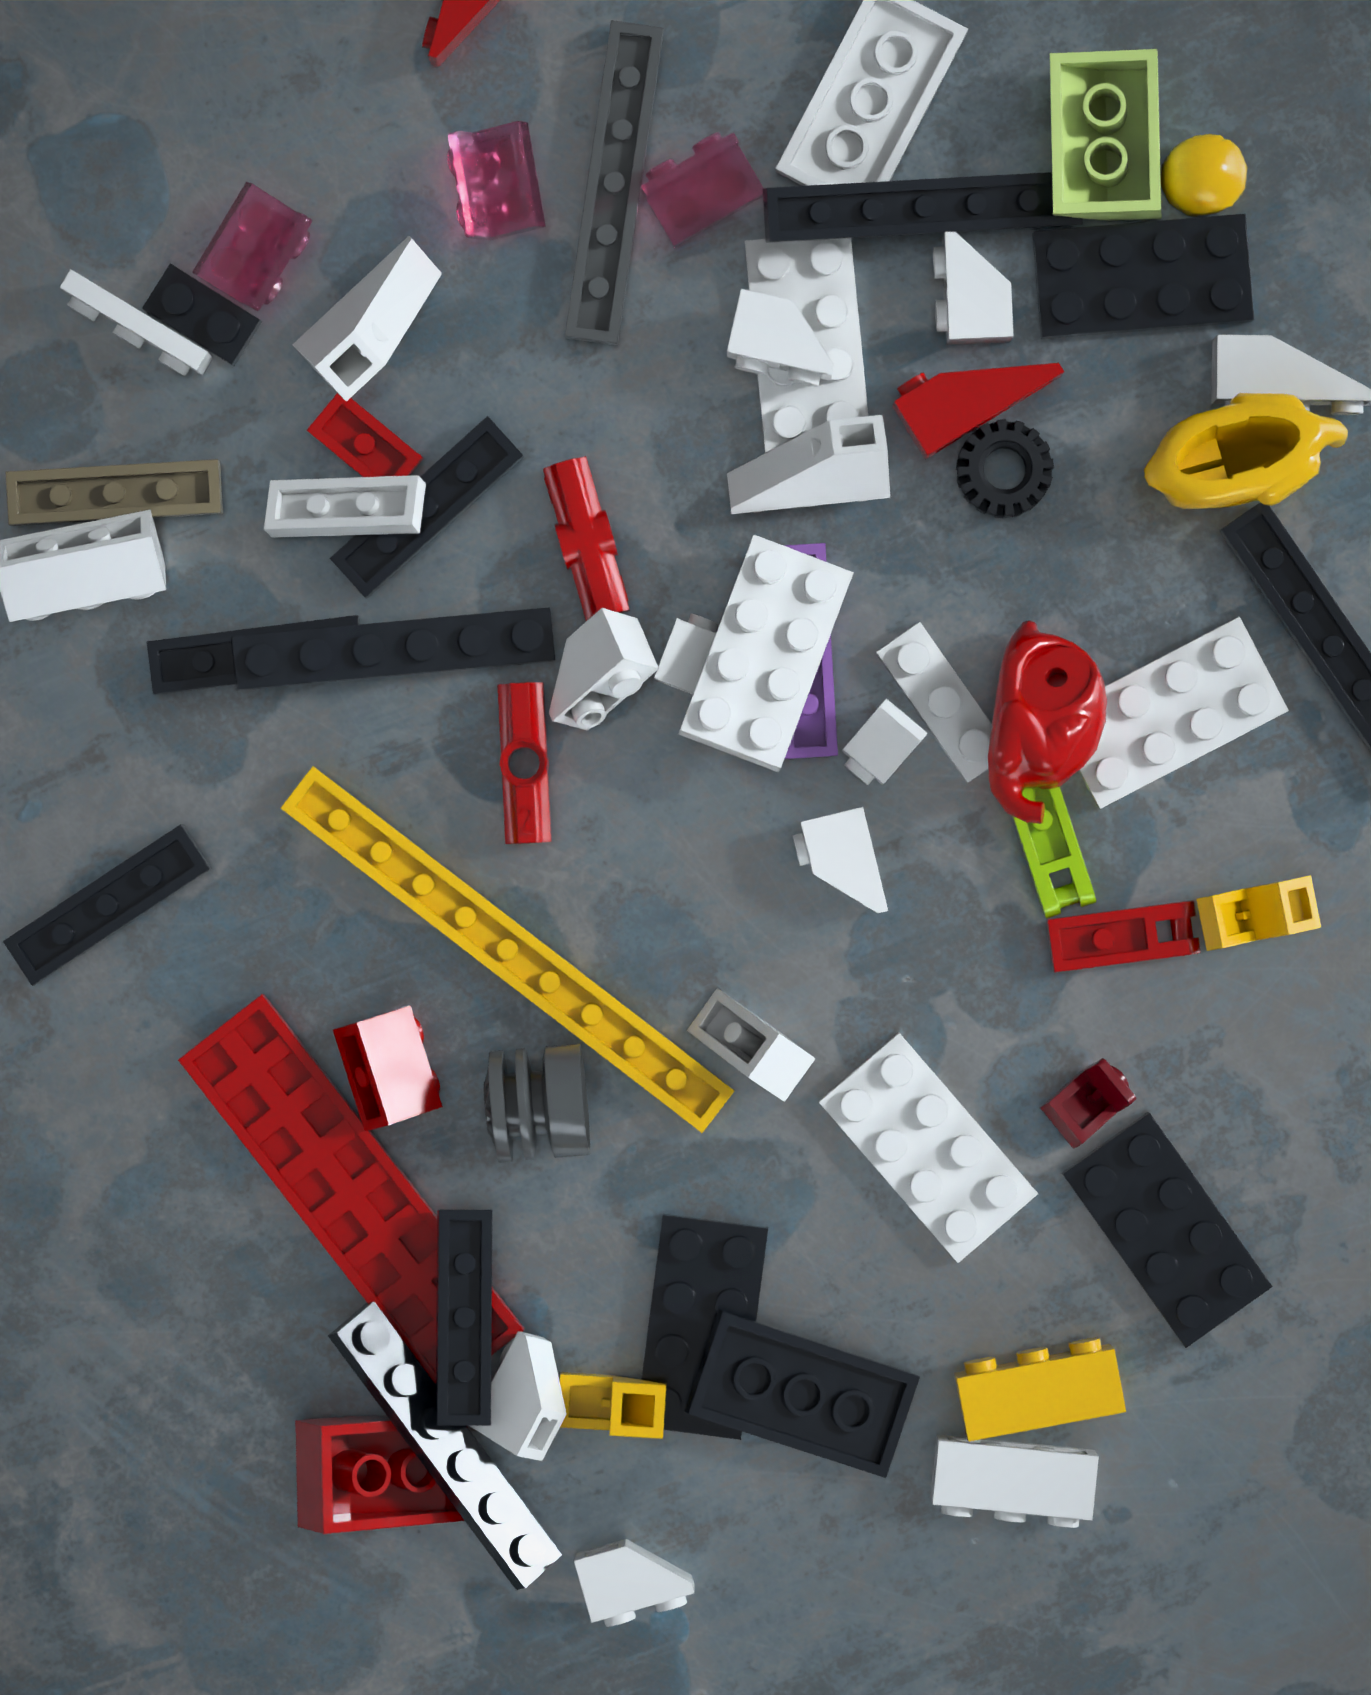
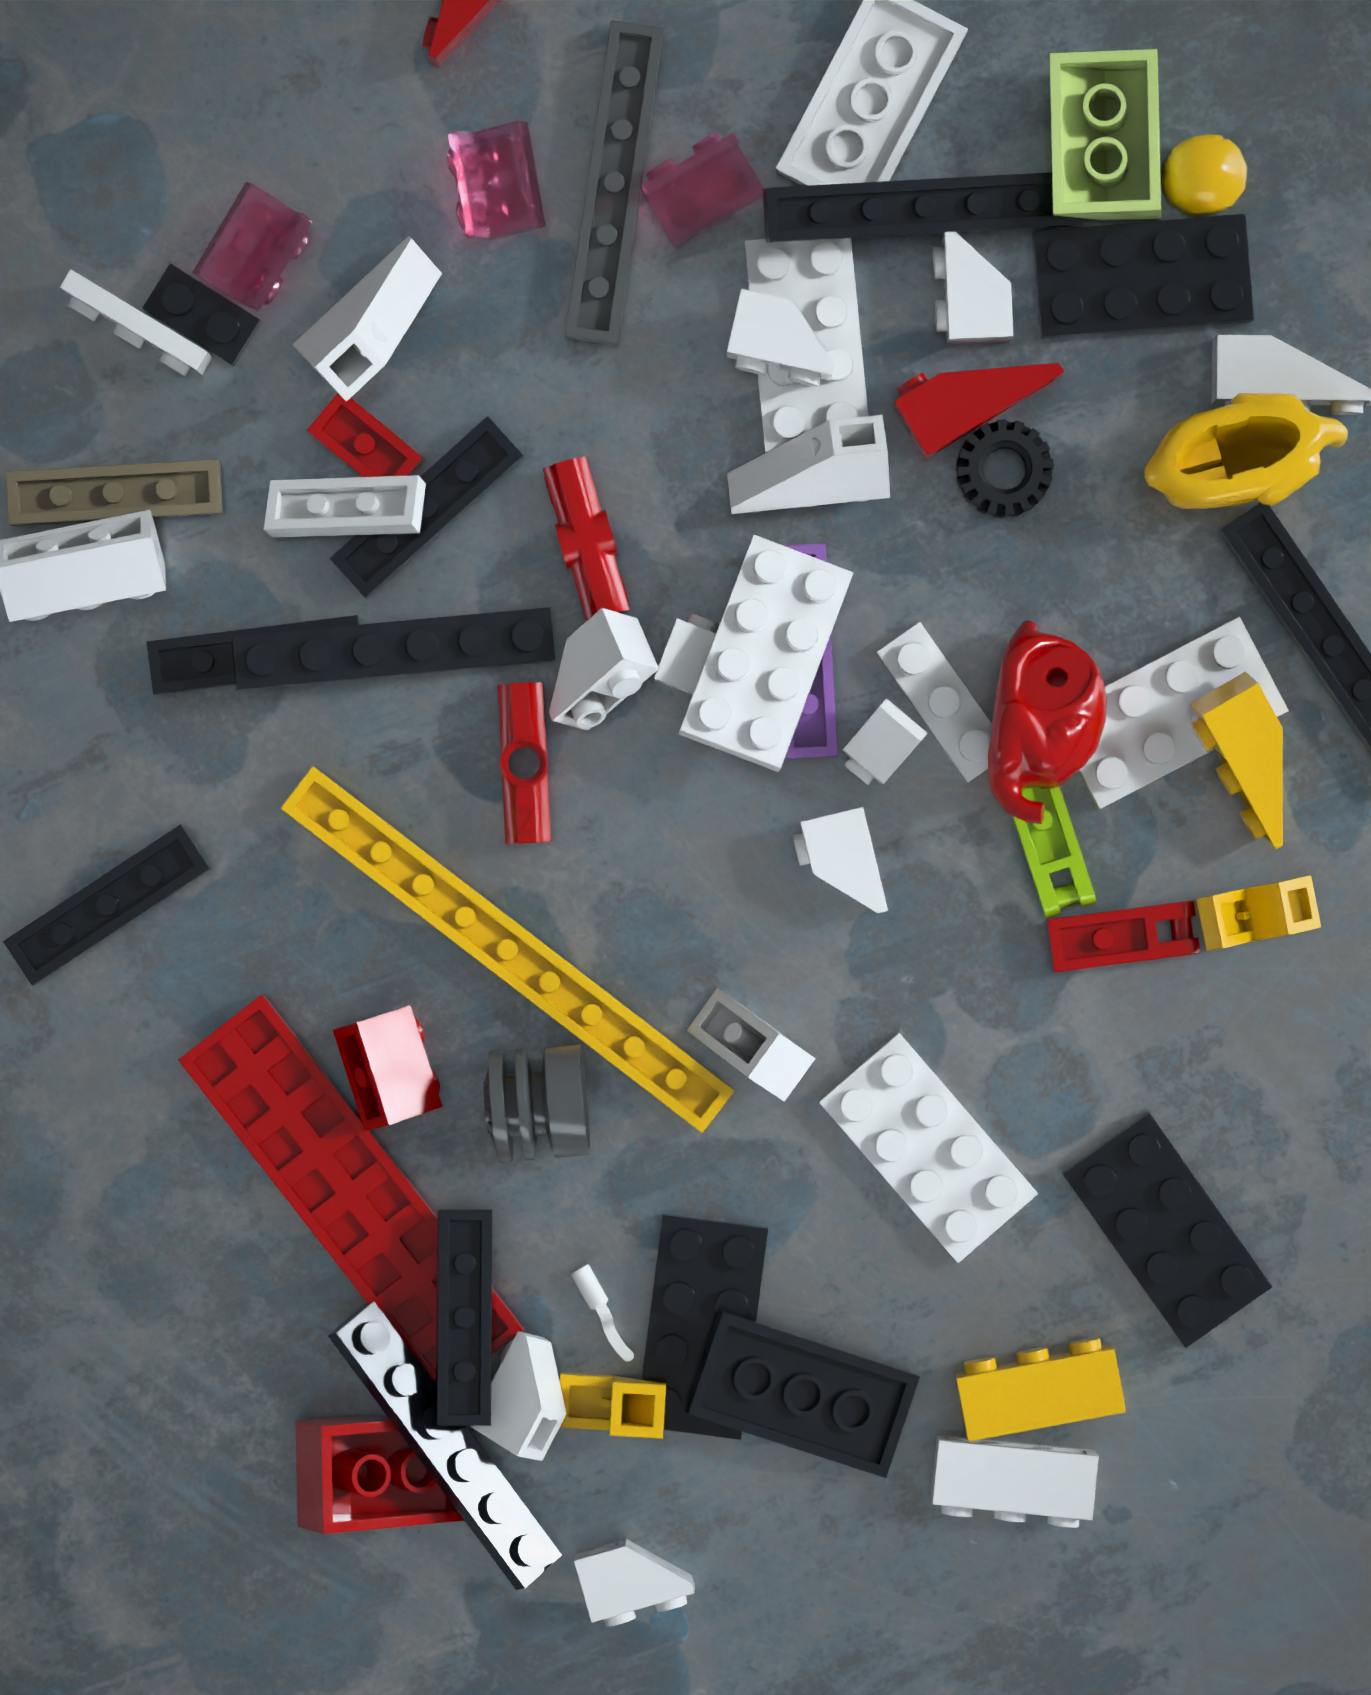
dark red bracket [1040,1058,1136,1149] -> none
none -> white piece [570,1264,634,1362]
none -> yellow slope [1190,672,1283,849]

